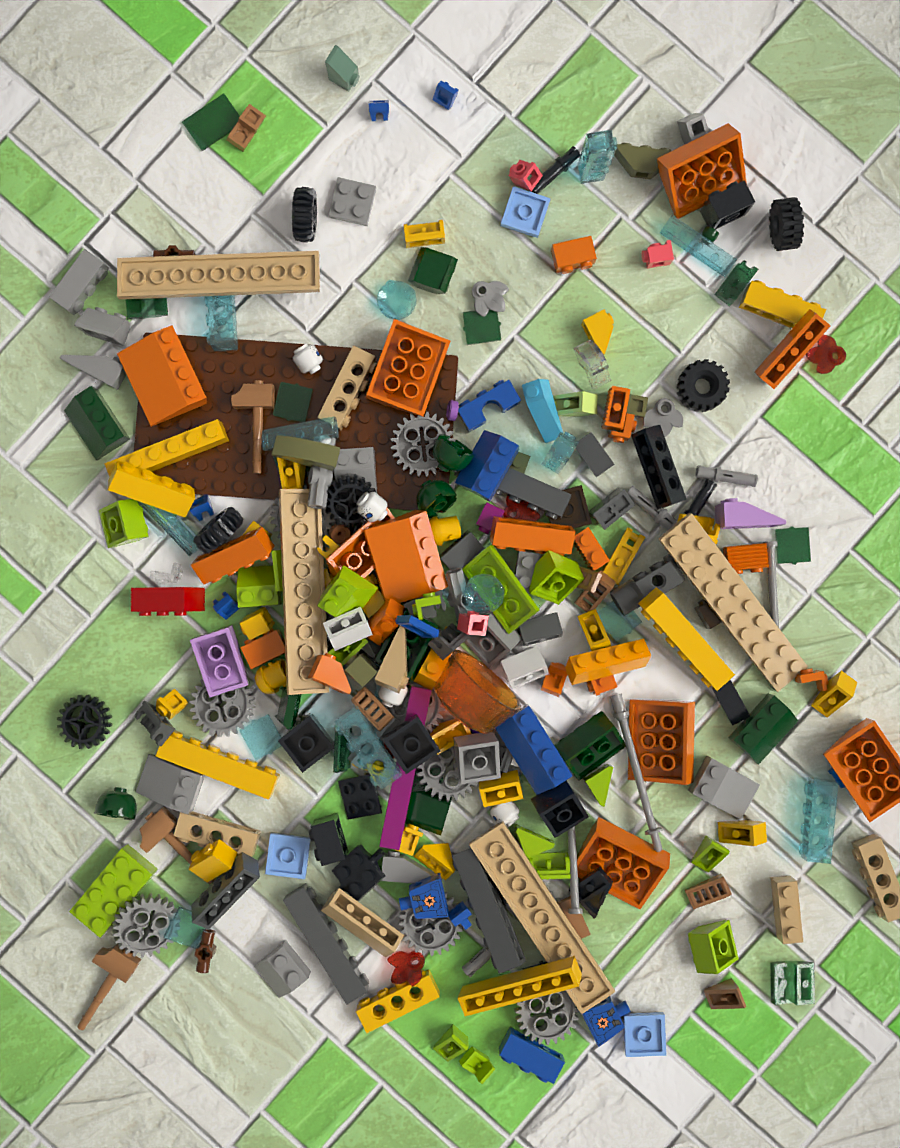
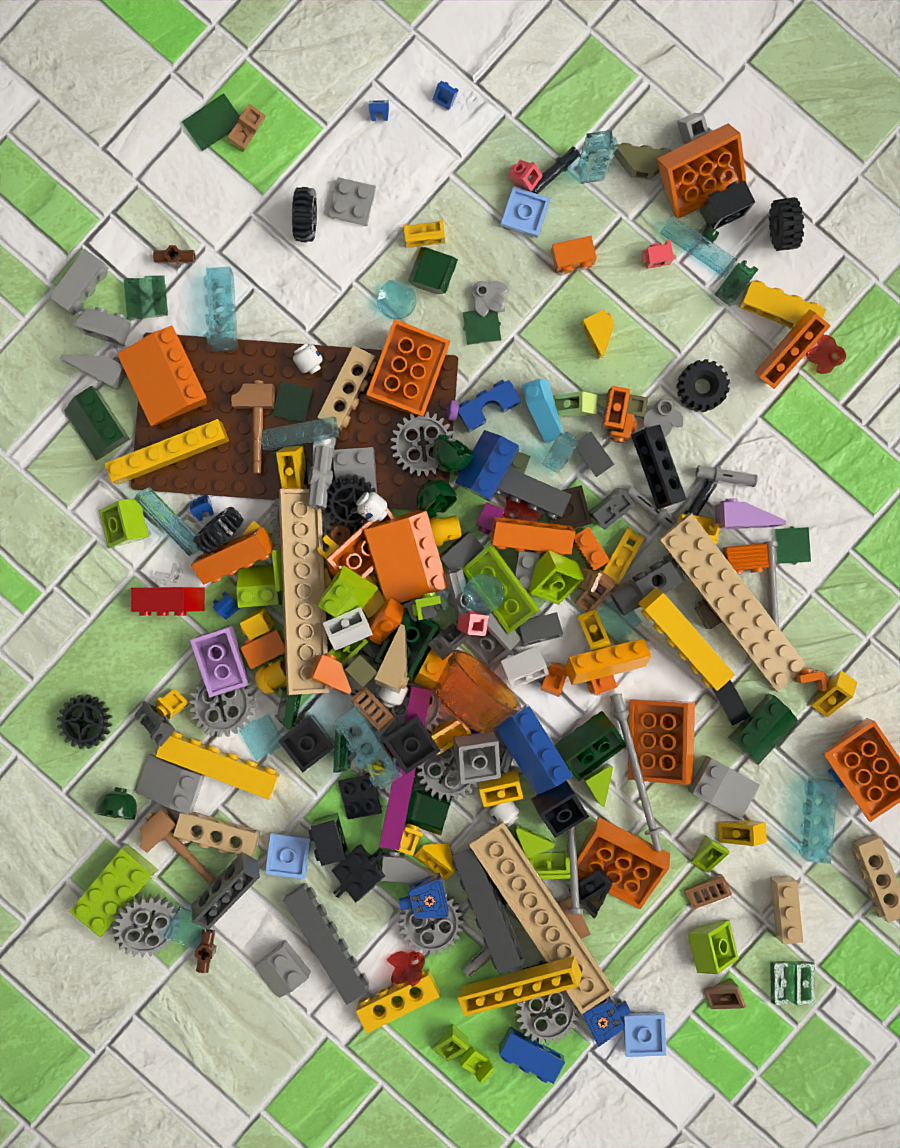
medium nougat piece [77,944,142,1030] -> none
yellow brick [108,461,195,518] -> none
tan plate [117,251,320,299] -> none
yellow brick [189,839,238,882] -> none
olive slope [271,435,340,471] -> none
tan brick [321,888,404,958] -> none
sand green slope [325,45,360,91] -> none
blue tile [395,615,440,638] -> none
blue tile [448,901,472,930] -> none
clear brick [574,339,612,390] -> none

